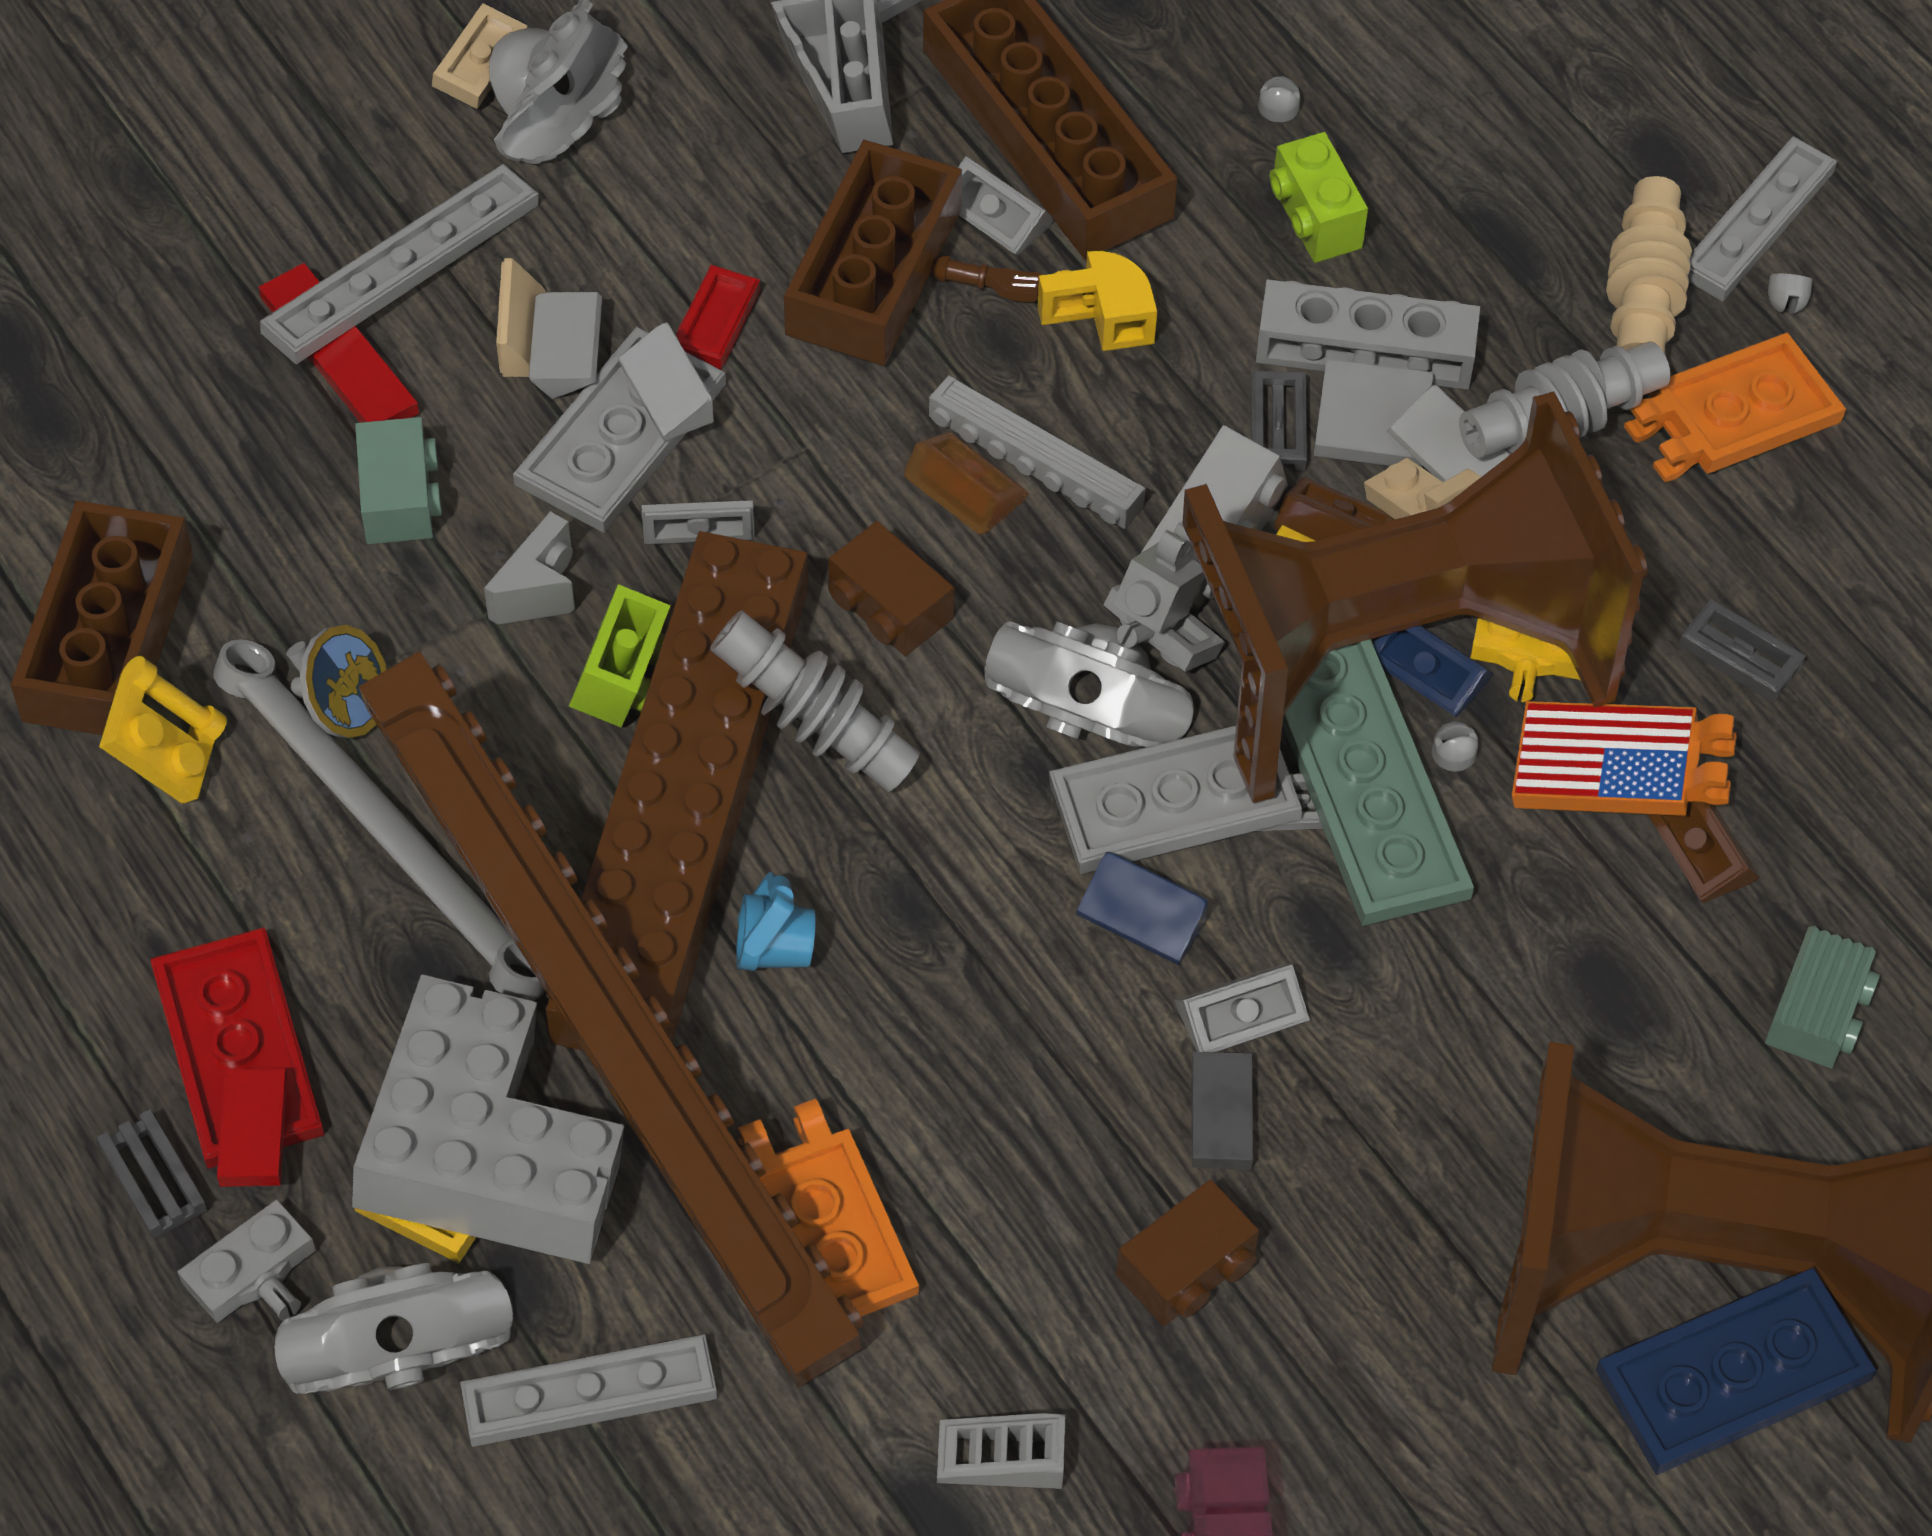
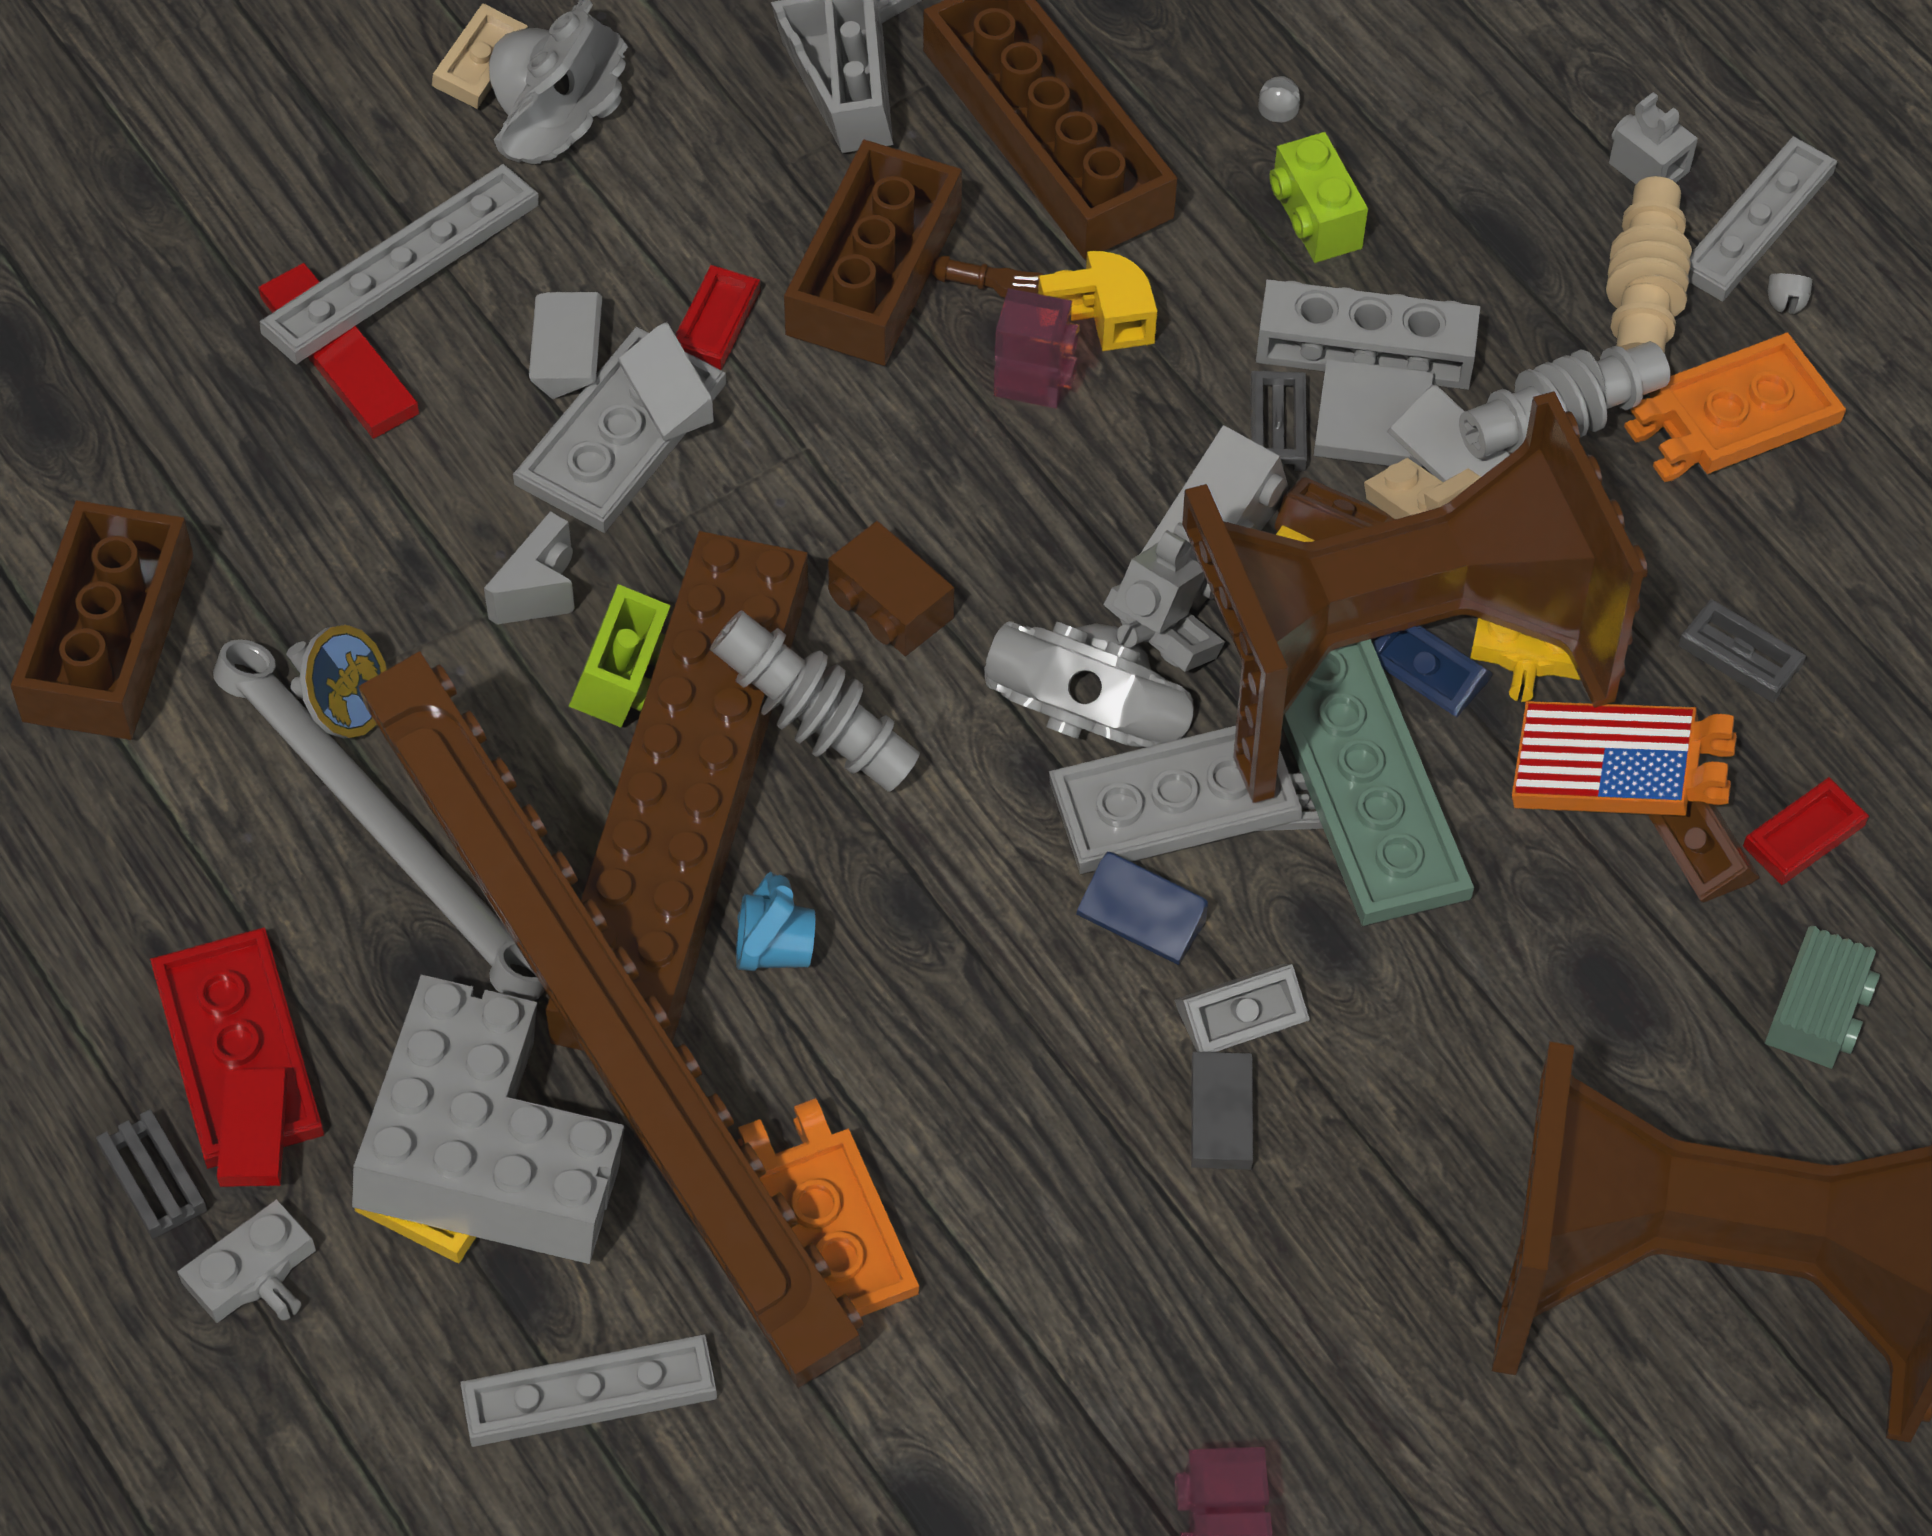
yellow plate [99,656,227,804] -> none
light grey piece [274,1263,513,1394] -> none
sand green brick [355,417,442,544] -> none
tan slope [496,258,546,377] -> none
light grey slope [642,500,755,544] -> none
clear orange slope [904,432,1028,535] -> none
light grey piece [929,375,1145,529] -> none
light grey slope [937,1413,1065,1489] -> none
light grey slope [958,156,1054,256] -> none
reddish brown brick [1116,1179,1259,1327] -> none
light grey hinge [1431,721,1479,772] -> none
dark blue plate [1596,1268,1876,1475] -> none
none -> clear pink piece [994,288,1079,409]
none -> light grey brick [1609,92,1698,184]
none -> red tile [1743,777,1869,885]

